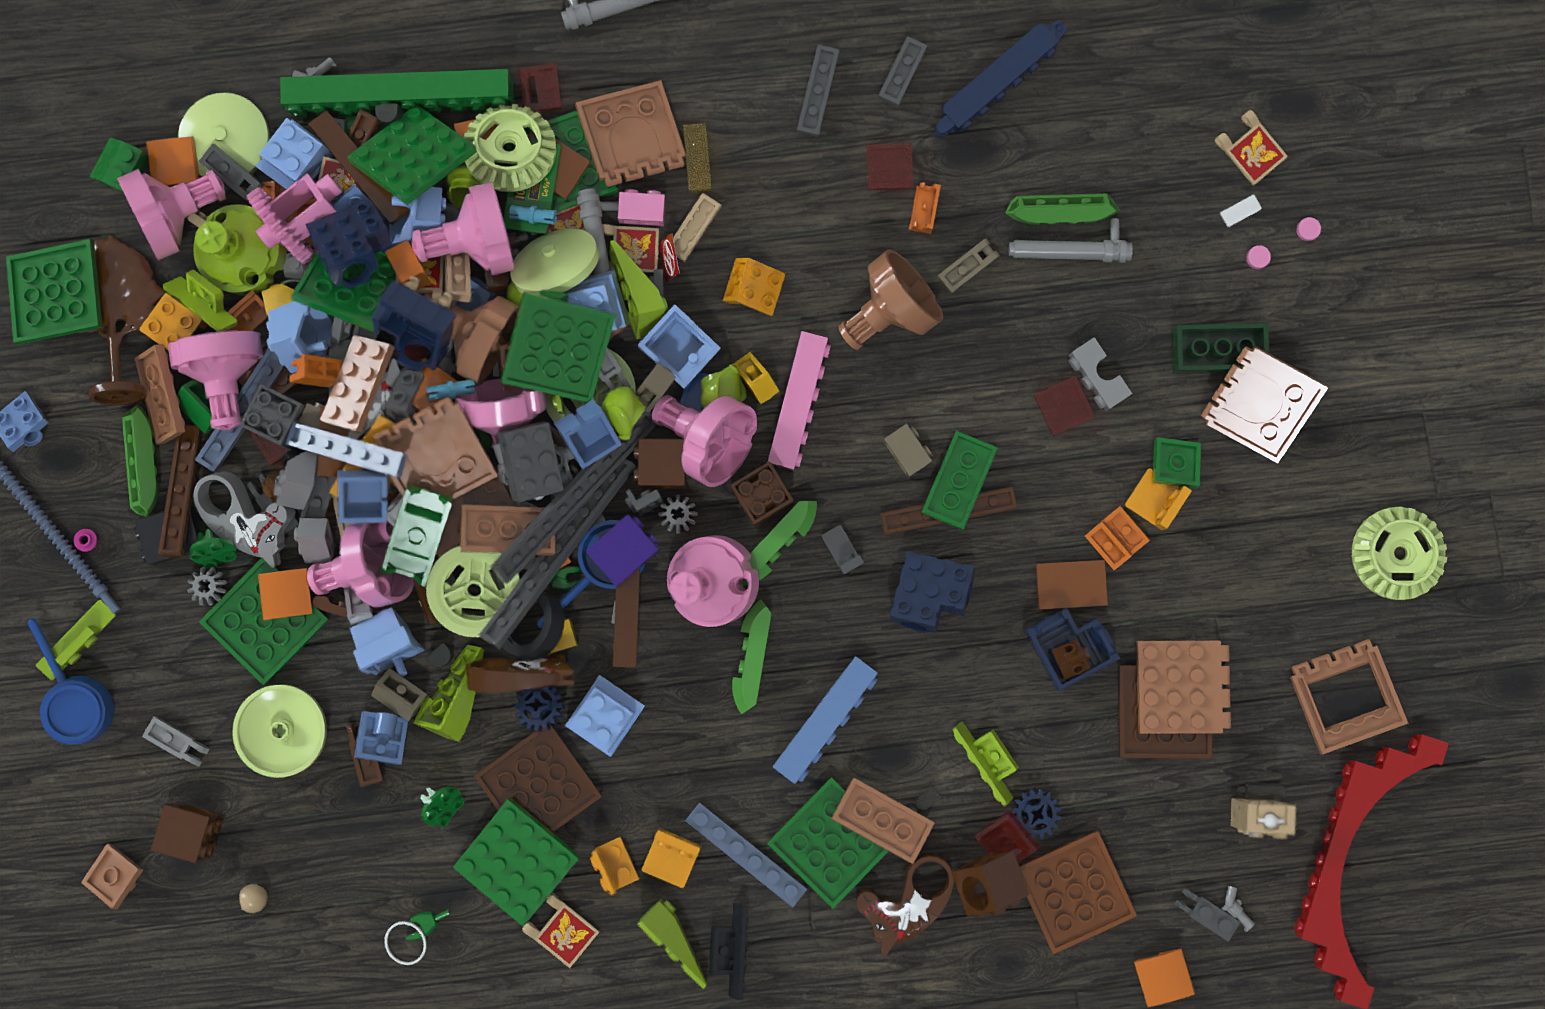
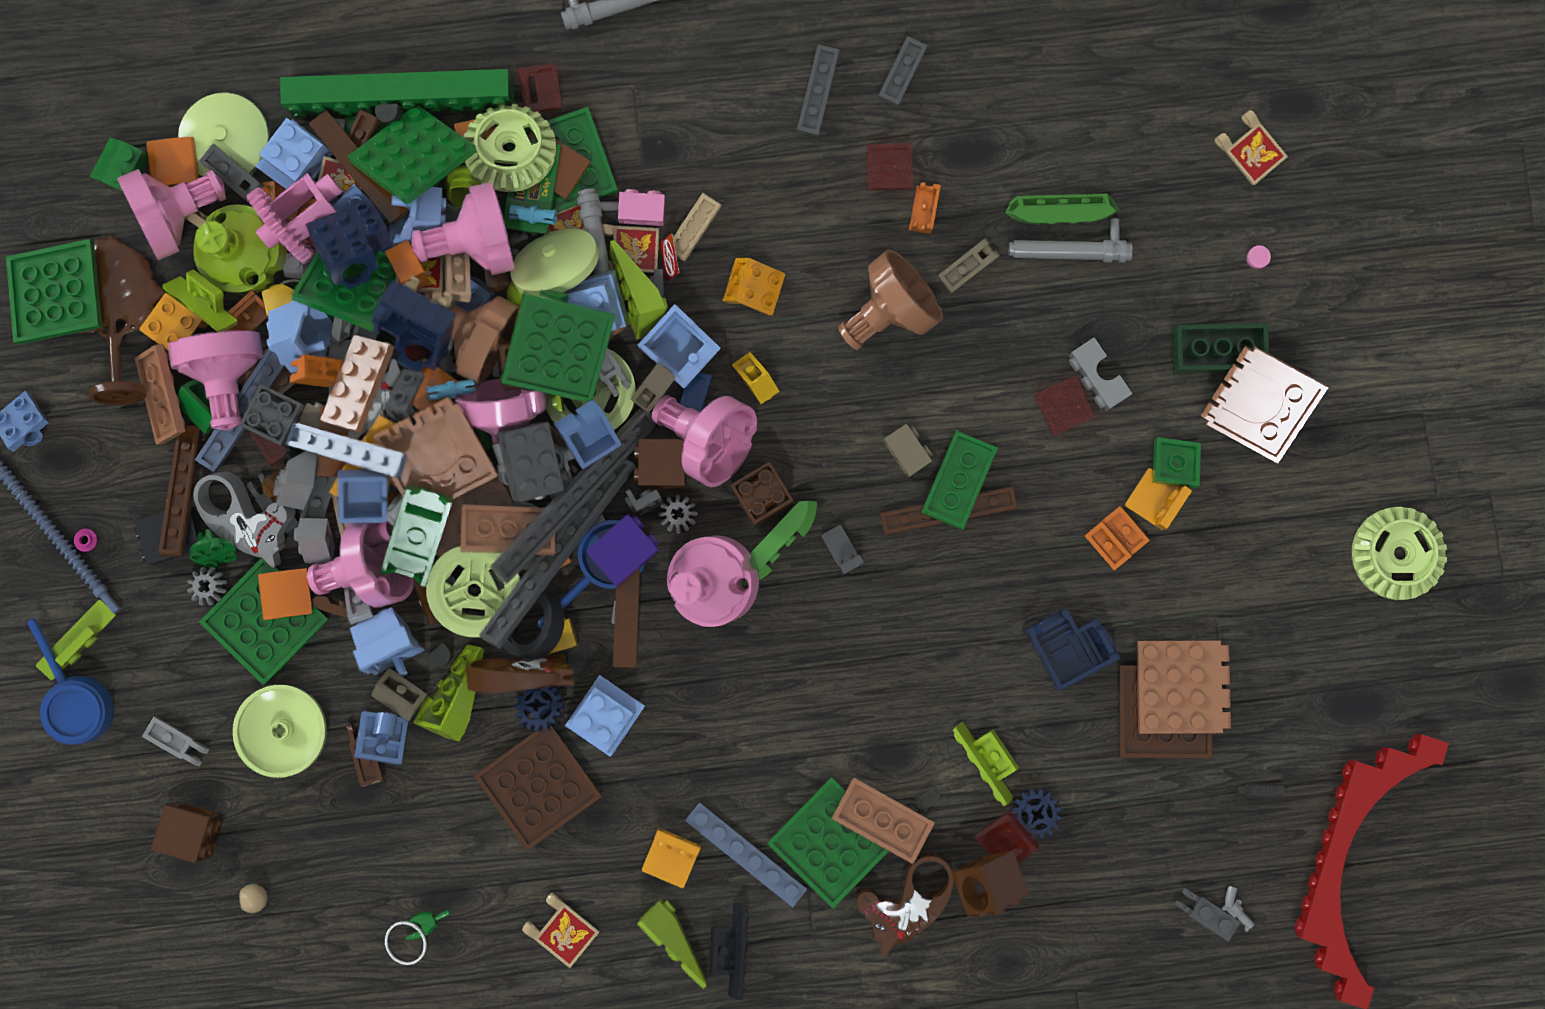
nougat hinge [81,844,143,909] -> none
bright green brick [122,404,159,517] -> none
light grey piece [292,57,337,77] -> none
green plate [420,786,465,828] -> none
green plate [453,797,581,926] -> none
green hand [548,565,582,591] -> none
nougat hinge [575,80,686,187] -> none
light orange bracket [590,836,640,895] -> none
lime helmet [602,387,646,441] -> none
clear yellow plate [683,123,712,193] -> none
lime helmet [700,364,746,408] -> none
bright green brick [732,599,771,715] -> none
bright pink brick [768,331,831,471] -> none
medium blue brick [773,656,878,784] -> none
dark blue piece [890,551,975,633] -> none
dark blue hinge [934,20,1068,139] -> none
dark orange plate [1019,830,1137,954] -> none
dark orange tile [1036,560,1108,609] -> none
reddish brown brick [1052,639,1091,680] -> none
orange slope [1134,948,1195,1007] -> none
white sticker [1220,195,1262,227] -> none
tan piece [1231,798,1296,838] -> none
nougat hinge [1290,639,1408,755] -> none
bright pink tile [1297,217,1321,241] -> none

